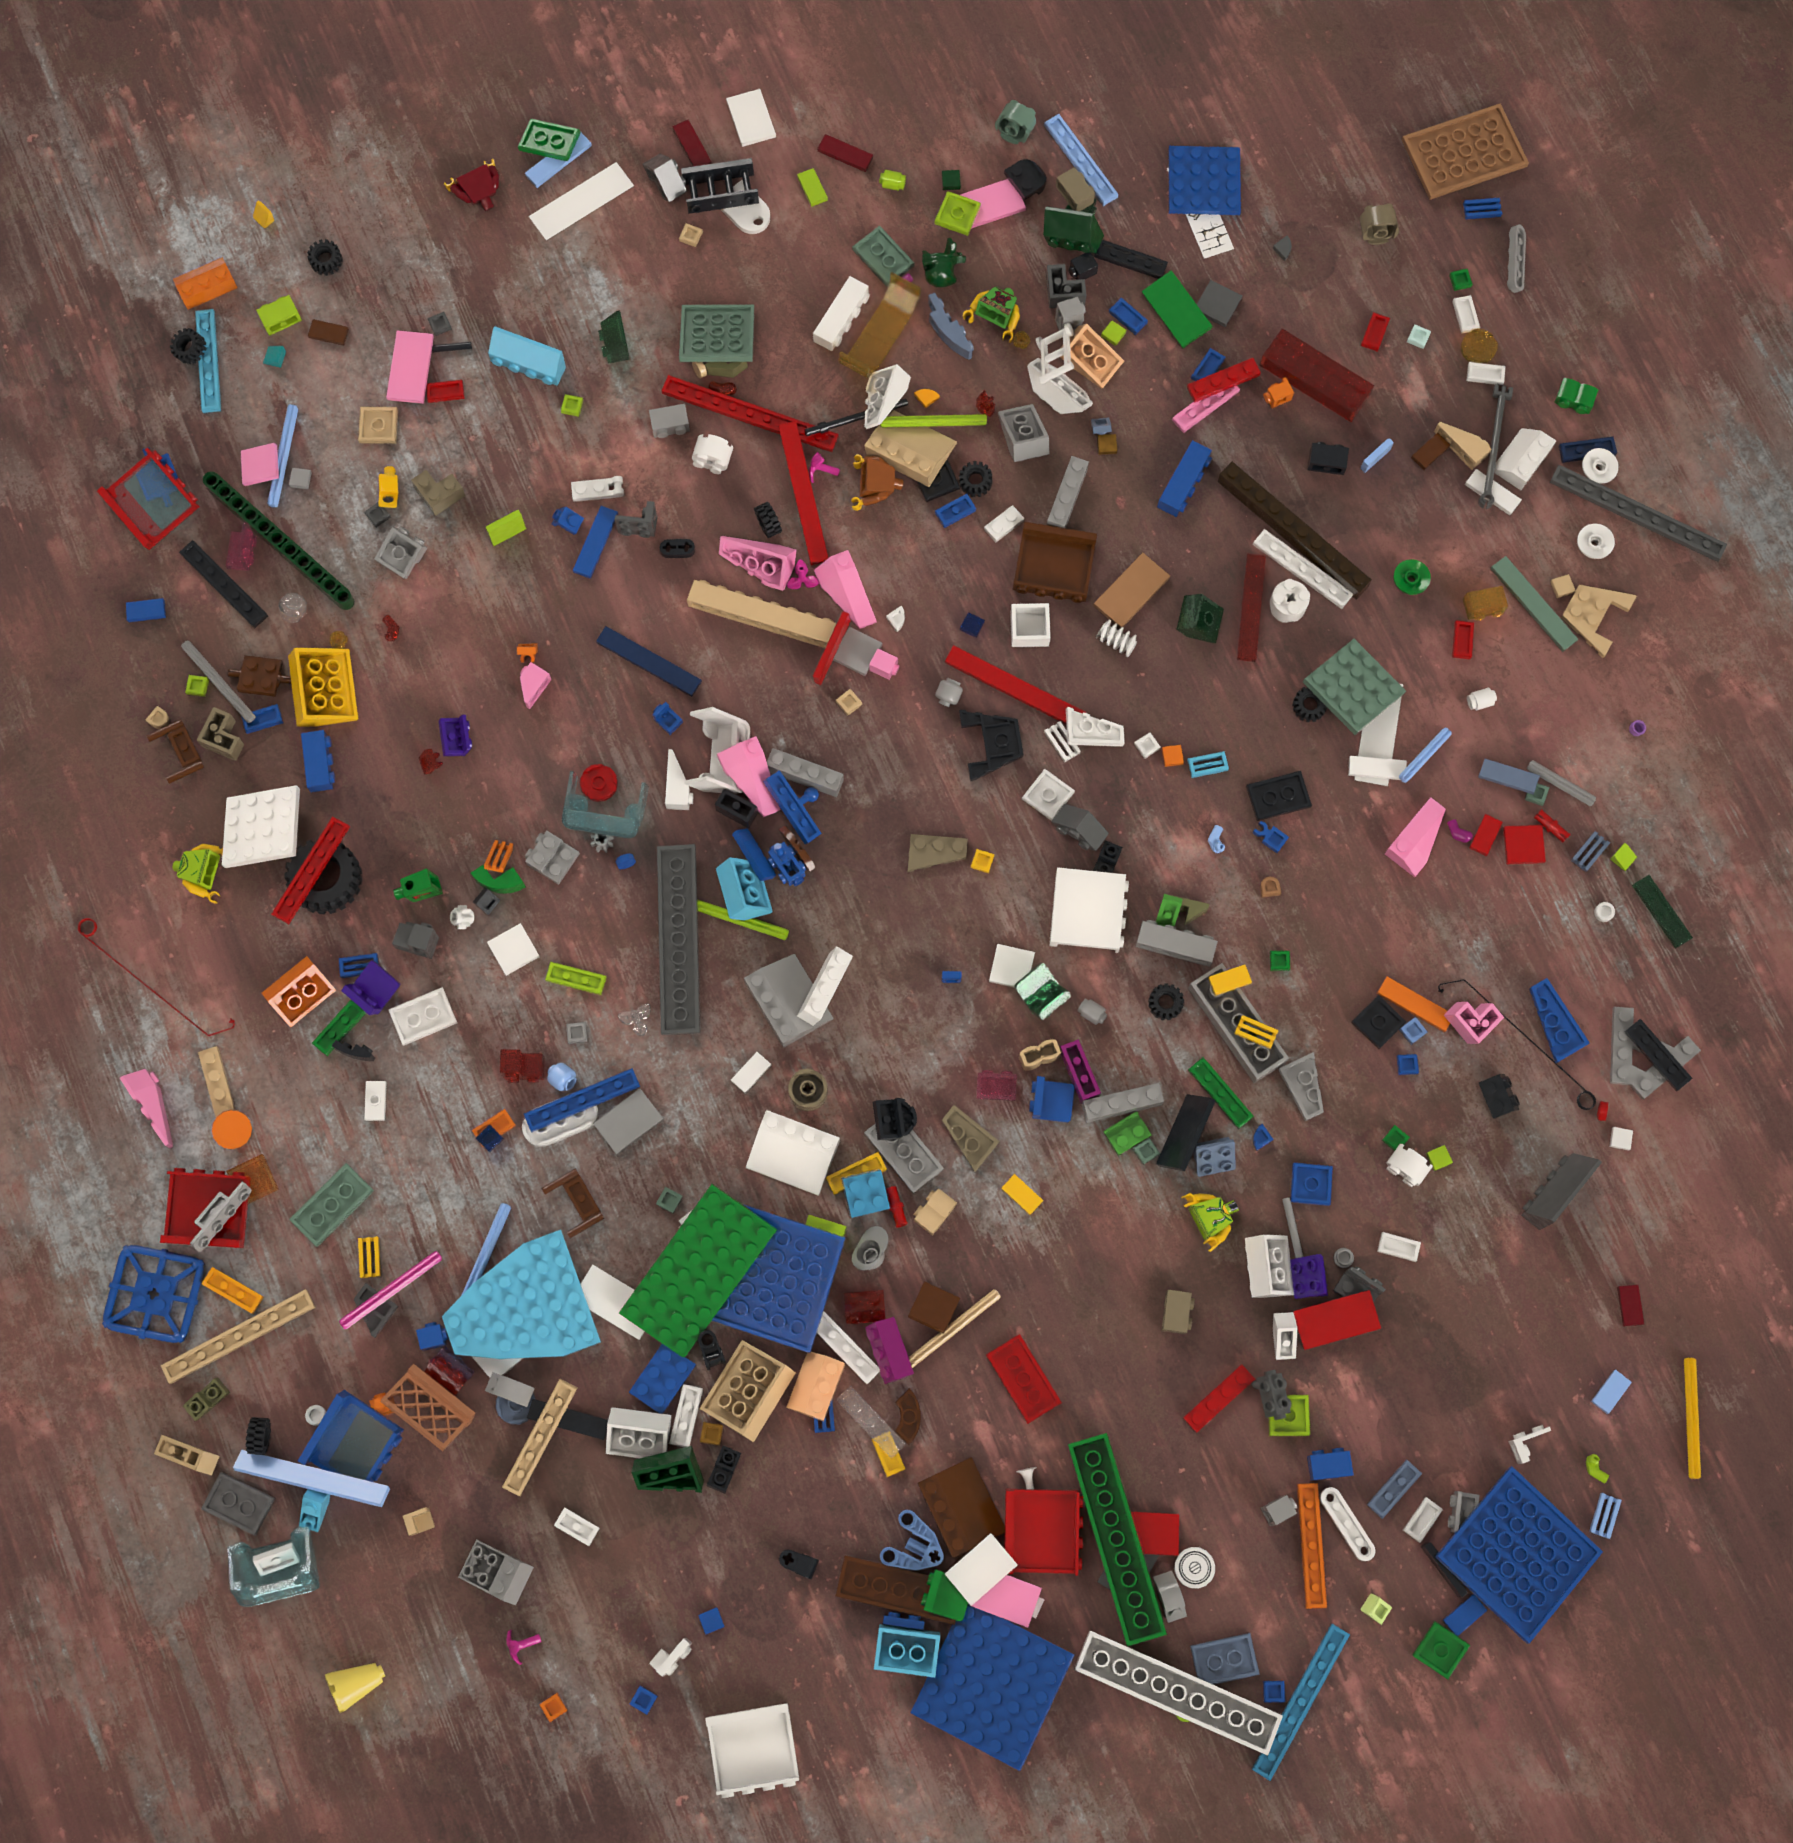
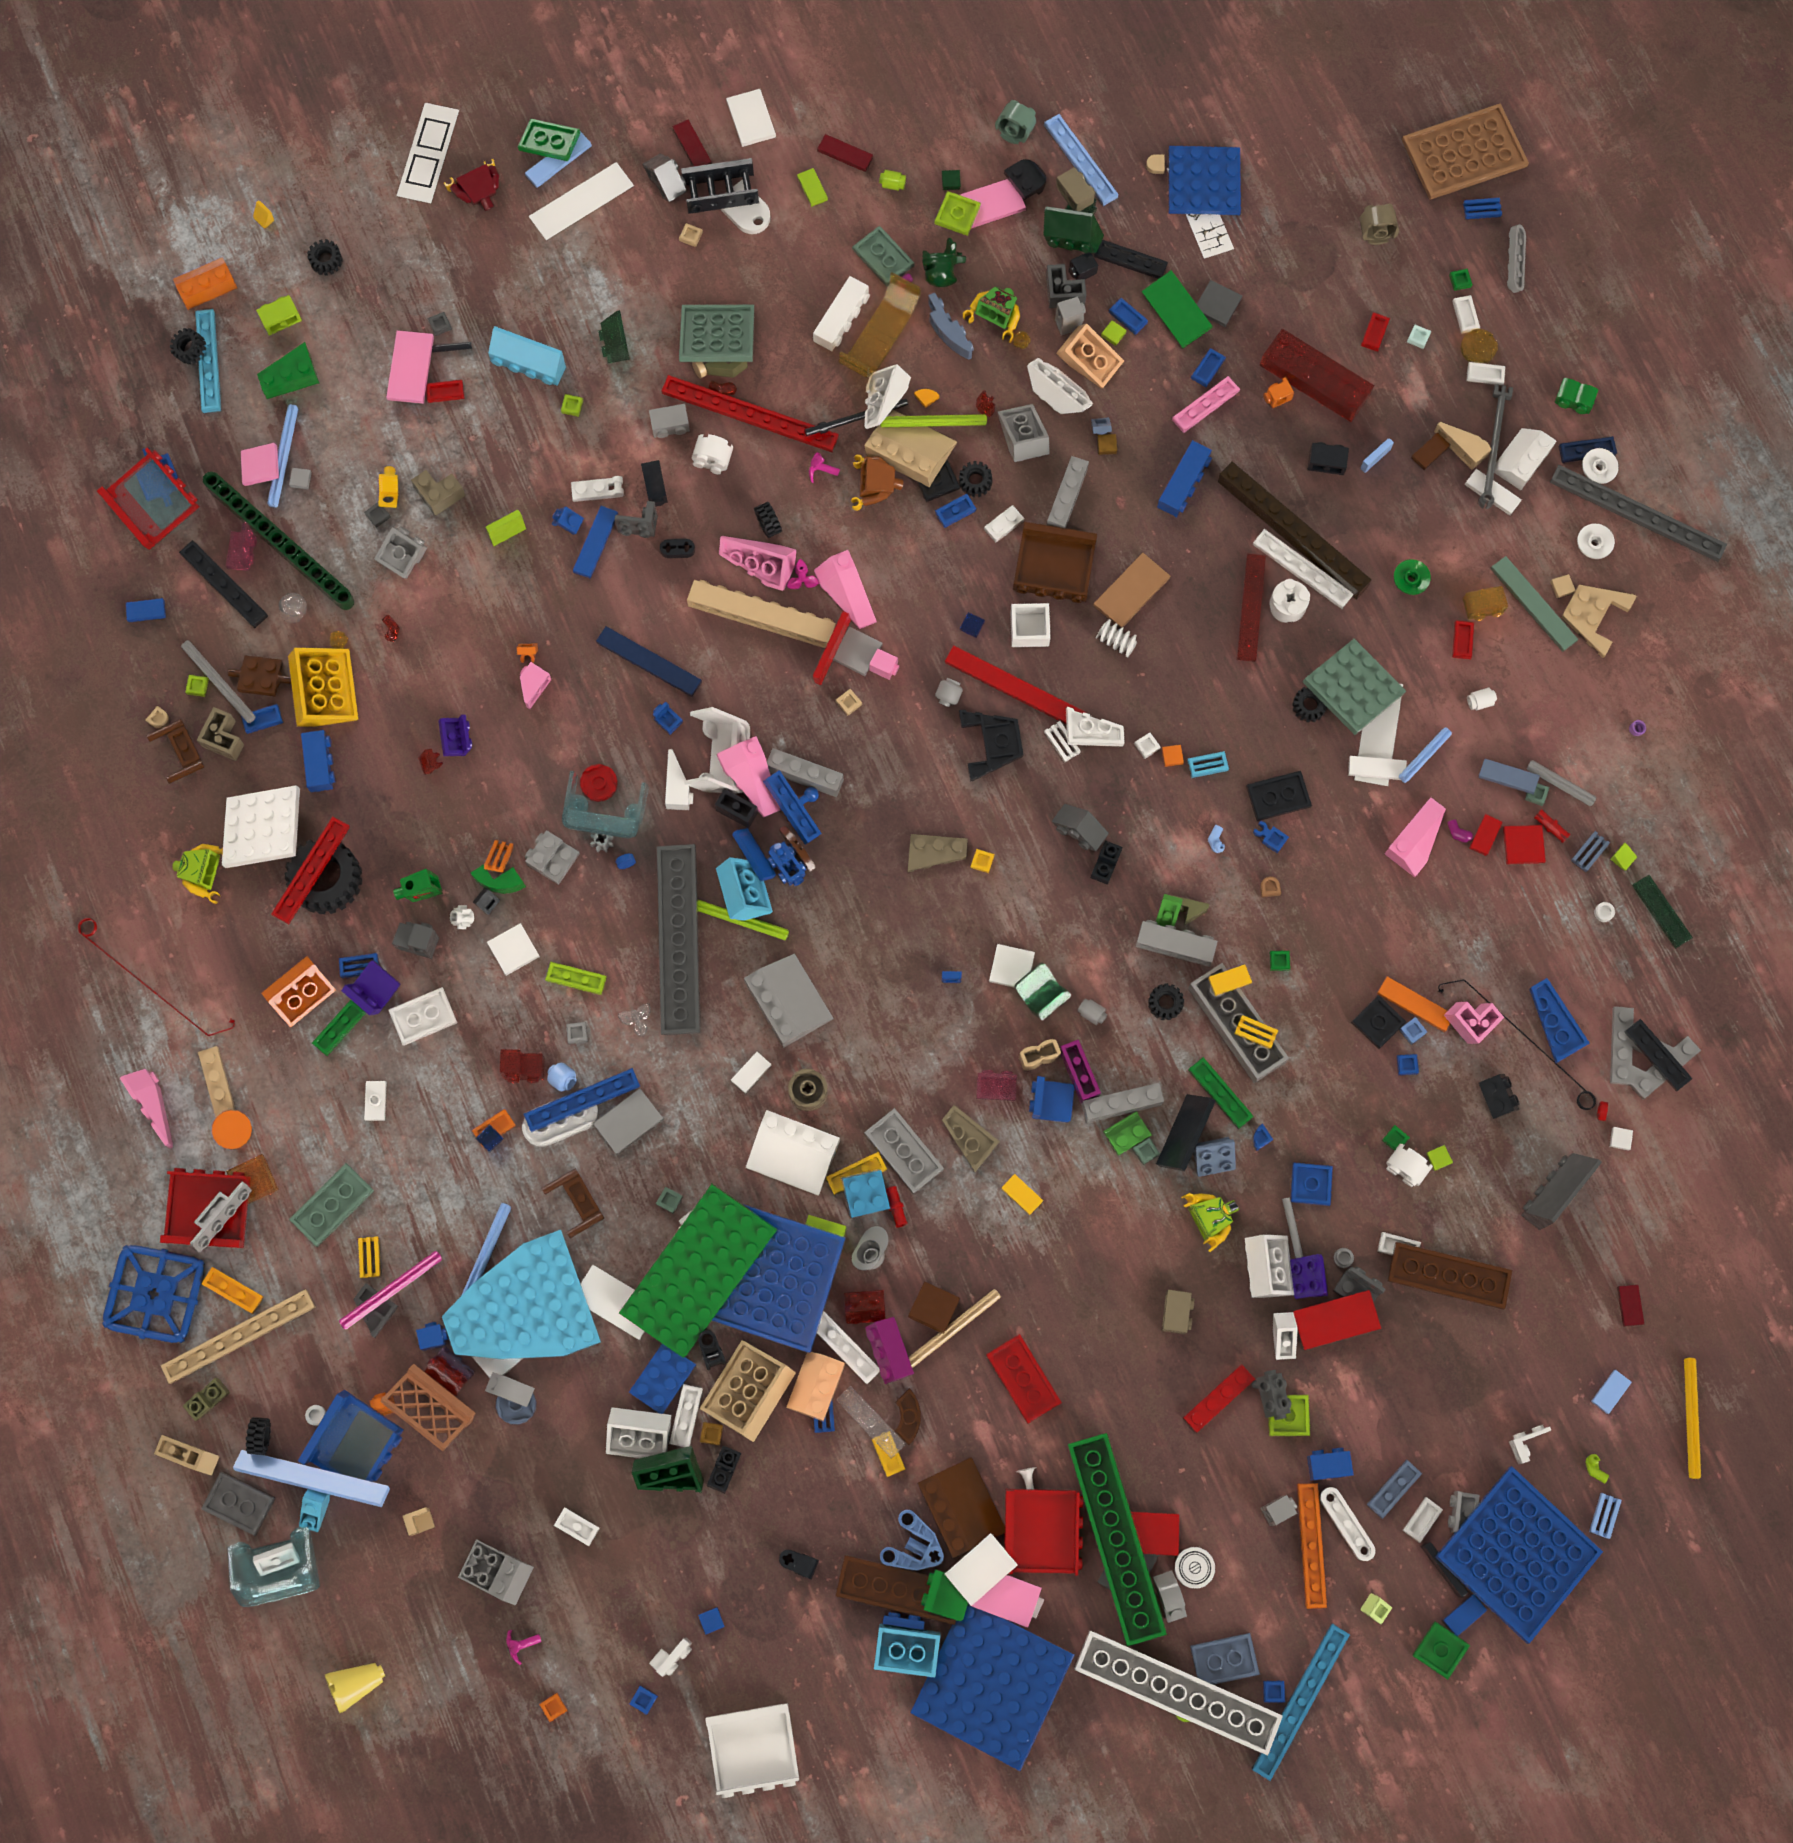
teal slope [263,346,286,368] -> none
reddish brown tile [308,319,349,346] -> none
black slope [332,1040,375,1061] -> none
tan tile [358,407,398,444] -> none
tan tile [502,1379,578,1496] -> none
black tile [527,1399,608,1440] -> none
red tile [778,421,828,565] -> none
white brick [797,946,853,1026] -> none
black slope [872,1098,917,1140] -> none
white tile [886,606,905,632] -> none
tan brick [913,1188,957,1236] -> none
white tile [1022,769,1075,821] -> none
white piece [1036,322,1075,384] -> none
white panel [1049,868,1129,953] -> none
clear green slope [1176,594,1224,643] -> none
red plate [1187,358,1261,403] -> none
dark grey tile [1273,236,1292,261] -> none
light grey wing [1278,1052,1324,1121] -> none
none -> green wedge [257,342,319,399]
none -> white sticker [397,103,459,203]
none -> black slope [641,460,668,507]
none -> tan tile [1146,155,1165,174]
none -> reddish brown plate [1387,1242,1513,1310]

